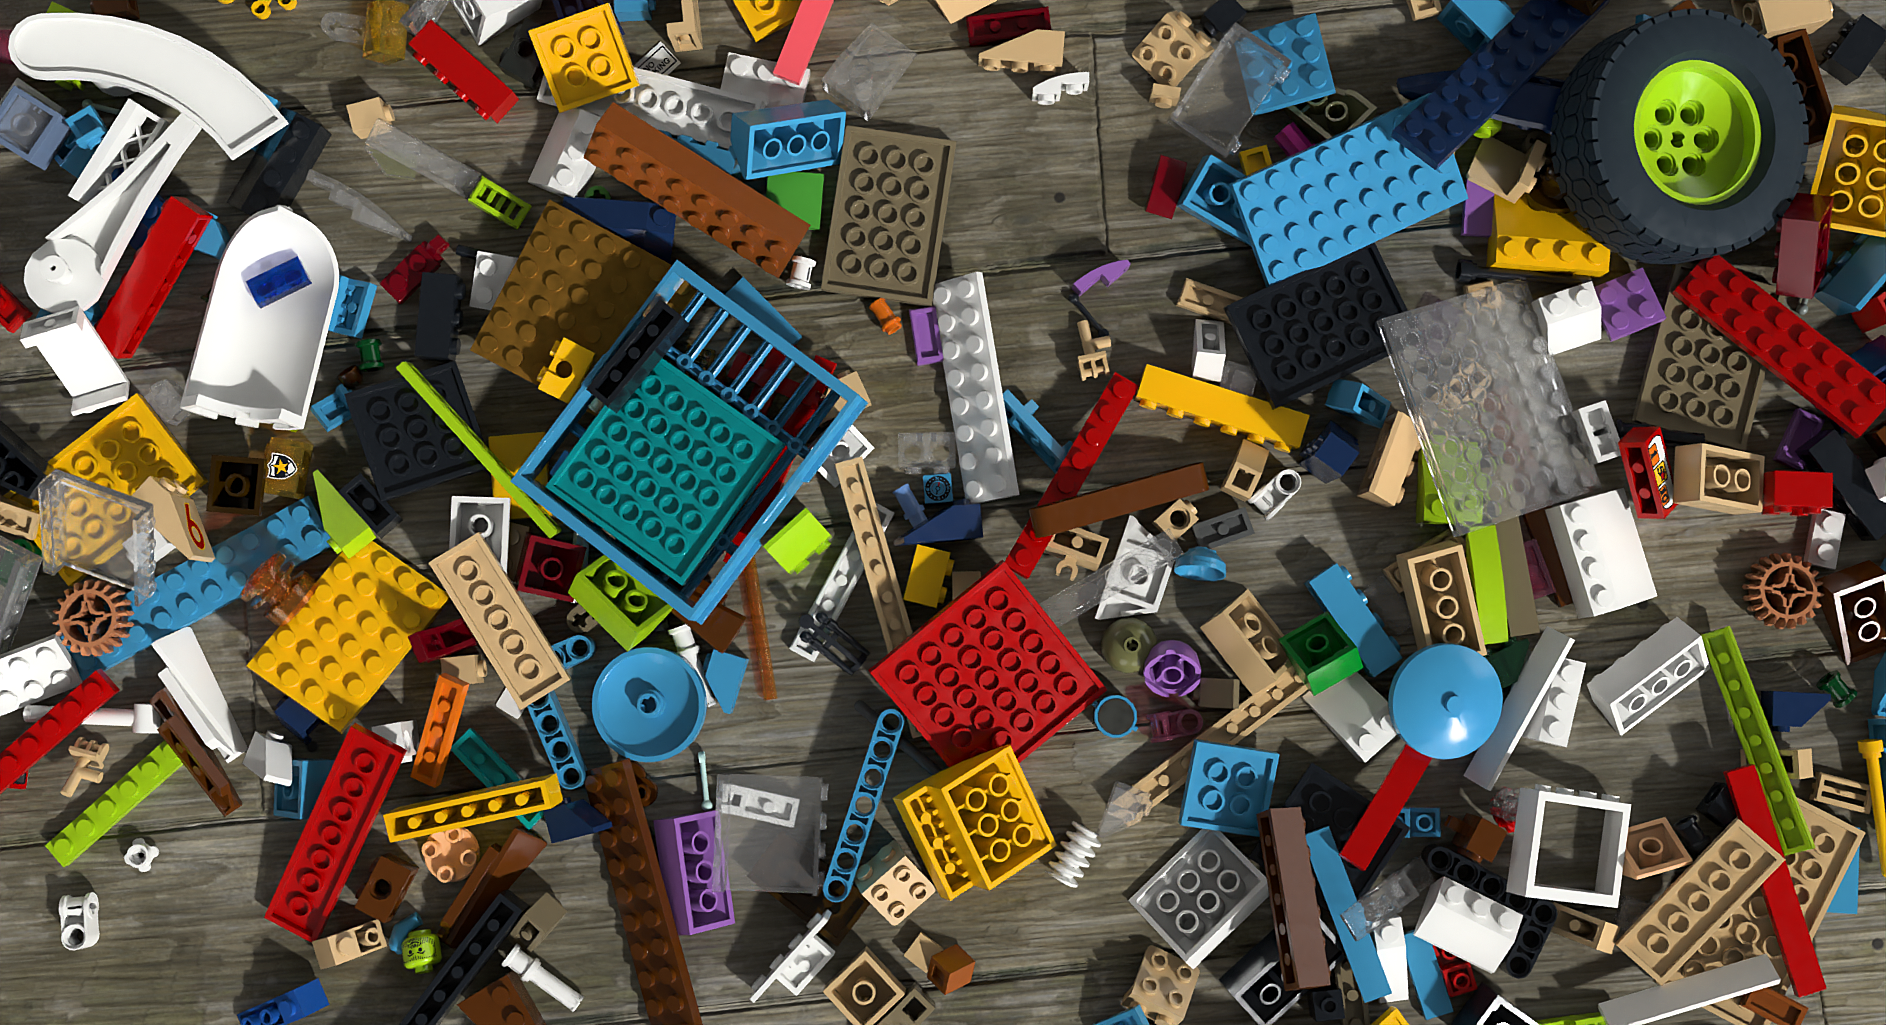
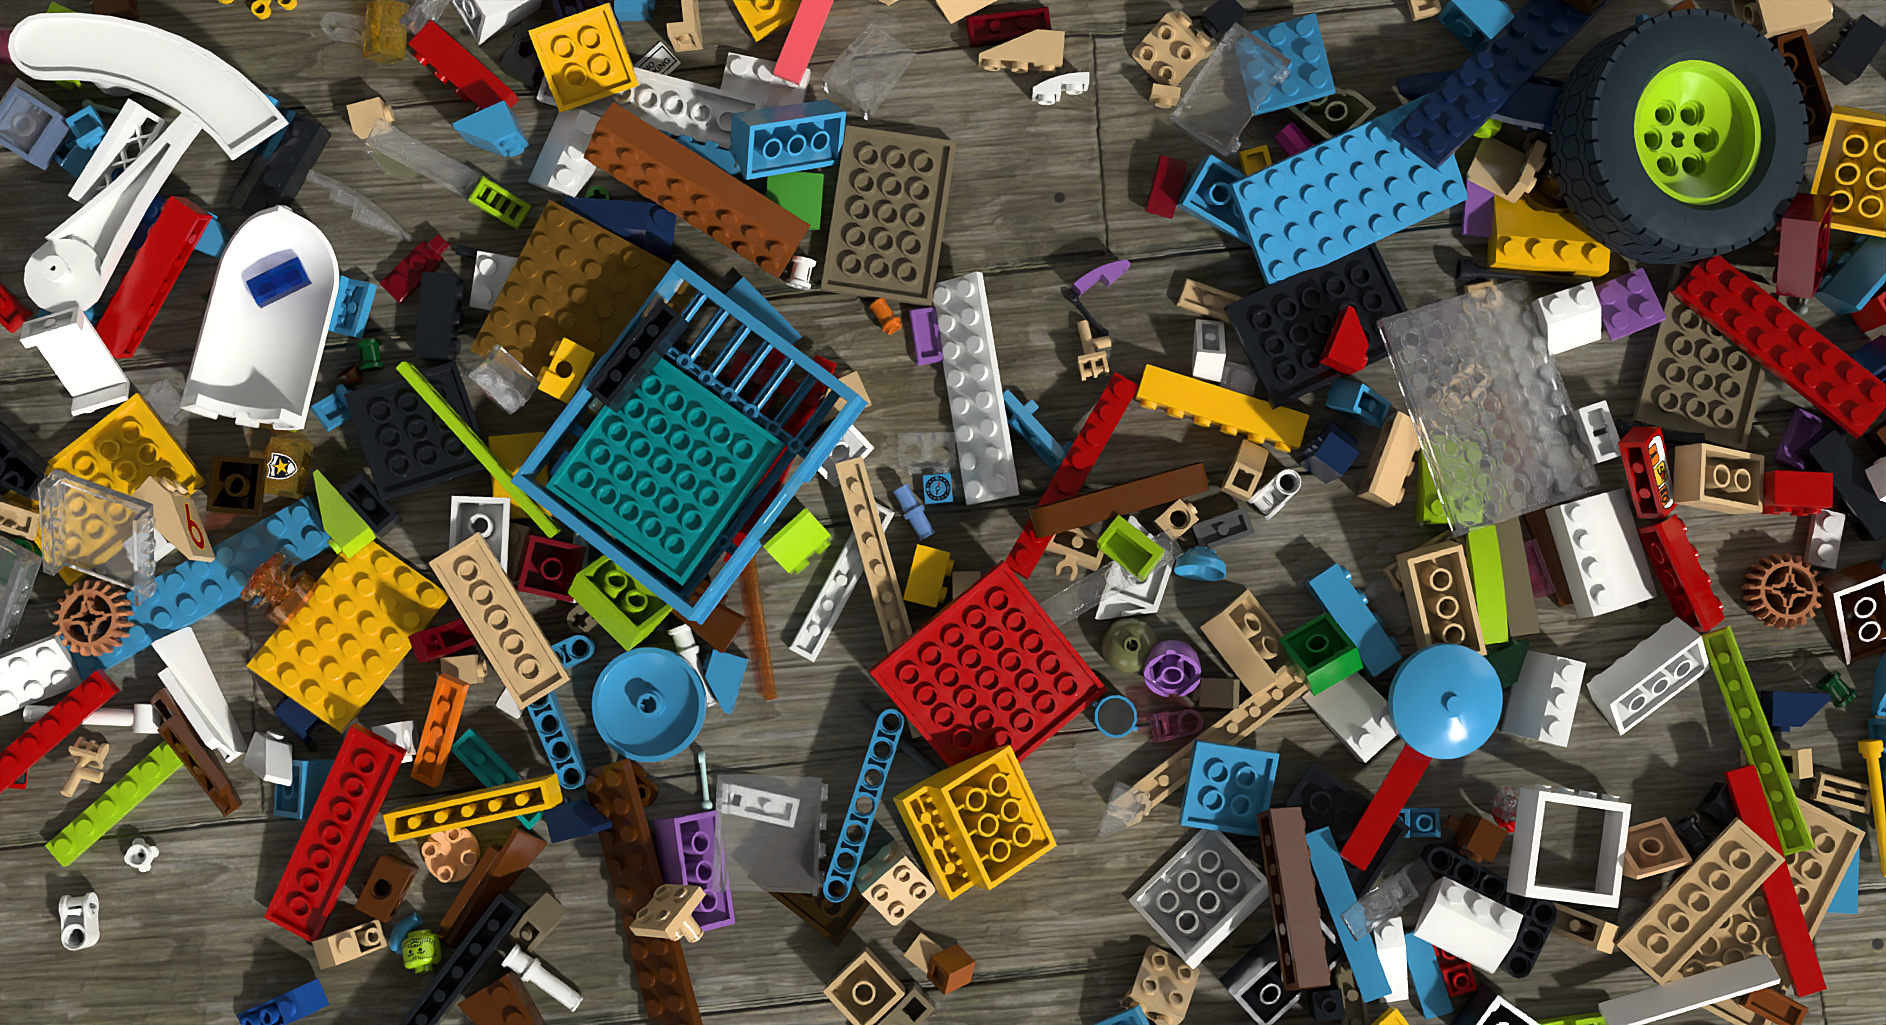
white bracket [750,909,835,1003] -> none
black piece [798,611,870,676] -> none
dark blue slope [893,499,983,546] -> none
white piece [1045,821,1101,888] -> none
white tile [1463,626,1575,791] -> none
none -> dark azure slope [452,100,530,157]
none -> clear slope [463,344,540,415]
none -> tan plate [629,884,706,943]
none -> lime panel [1097,515,1165,582]
none -> red slope [1319,306,1369,376]
none -> red slope [1637,514,1725,632]

